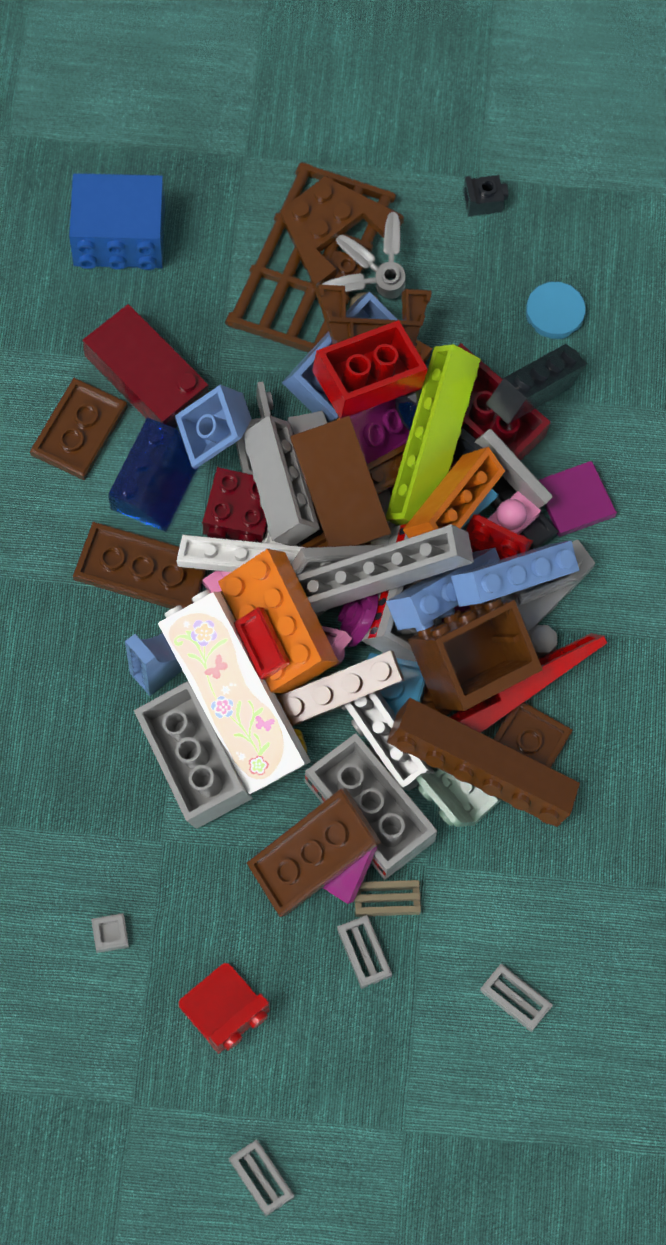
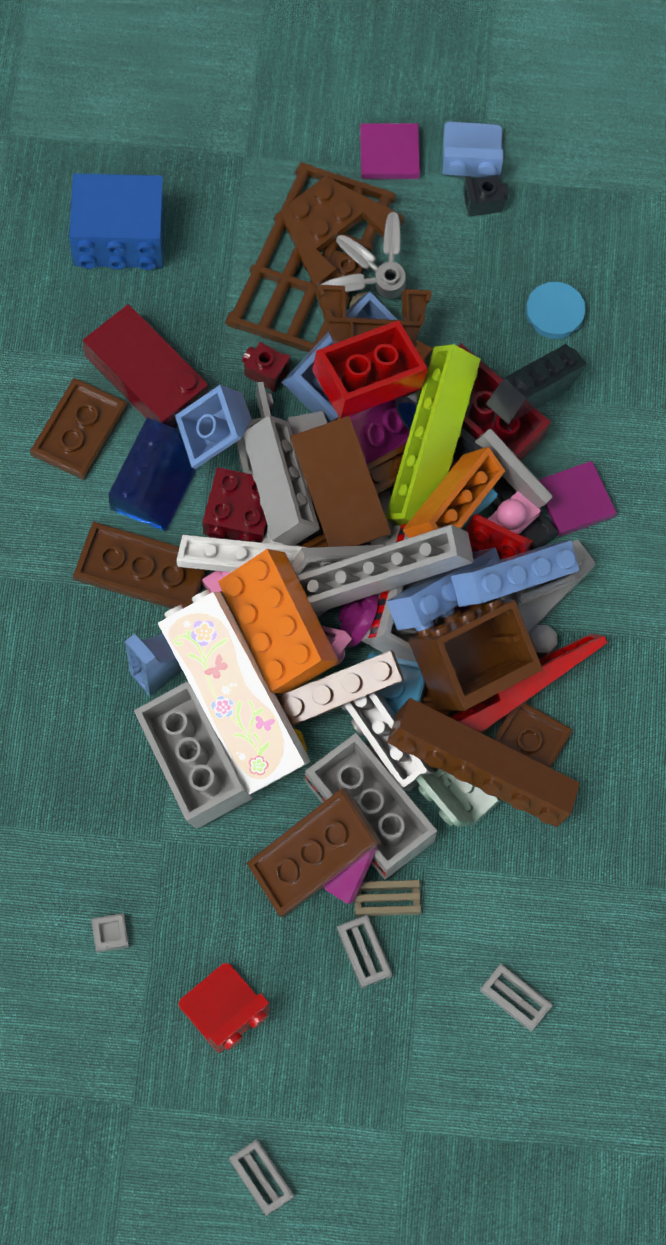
red tile [233,607,291,680] -> none
none -> dark red brick [242,342,291,392]
none -> magenta tile [360,123,420,179]
none -> medium blue bracket [442,122,503,177]

